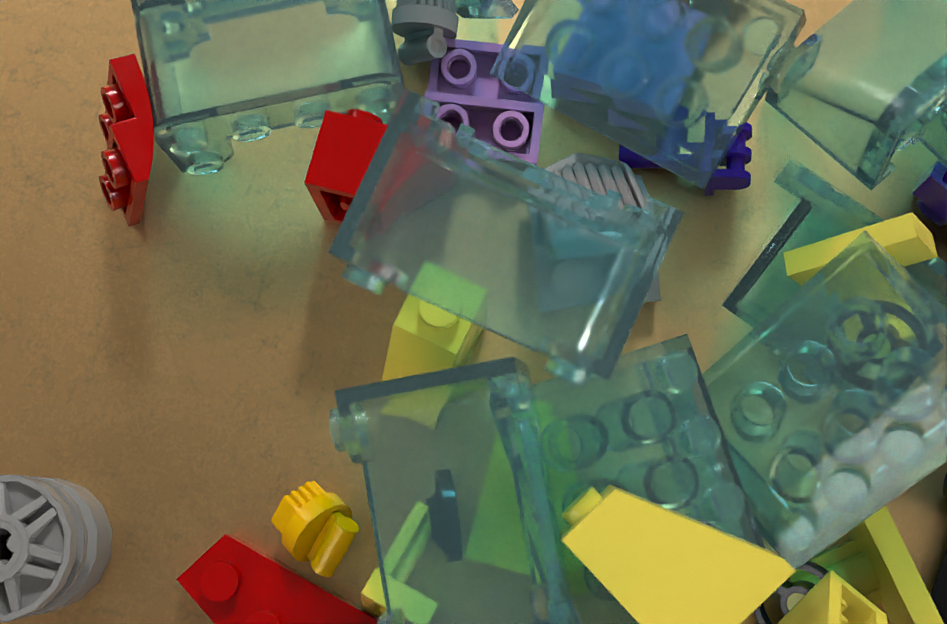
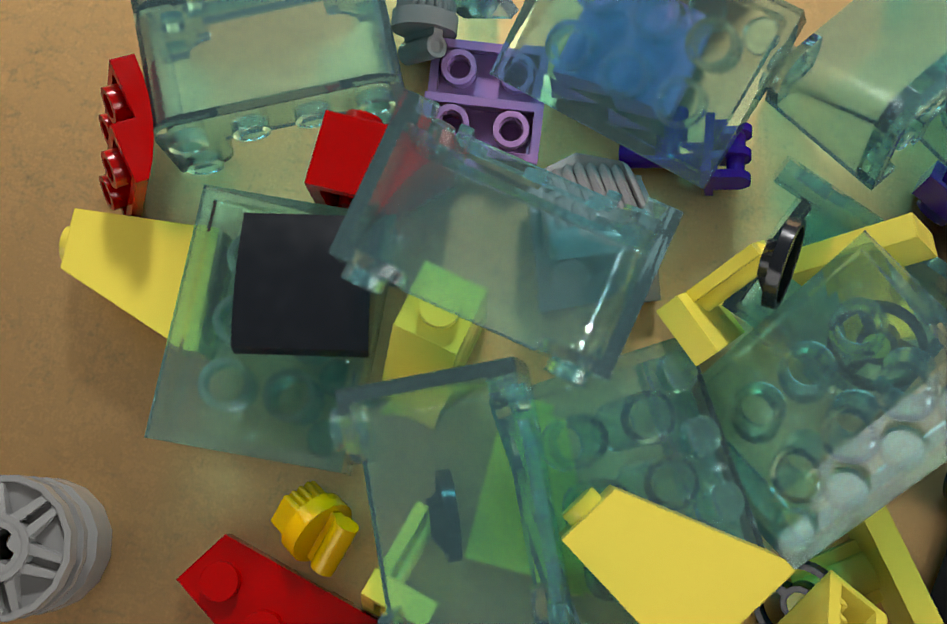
none -> light yellow slope [59,208,236,361]
none -> clear light blue slope [144,184,398,476]
none -> black slope [231,213,379,358]
none -> light yellow piece [656,216,806,367]

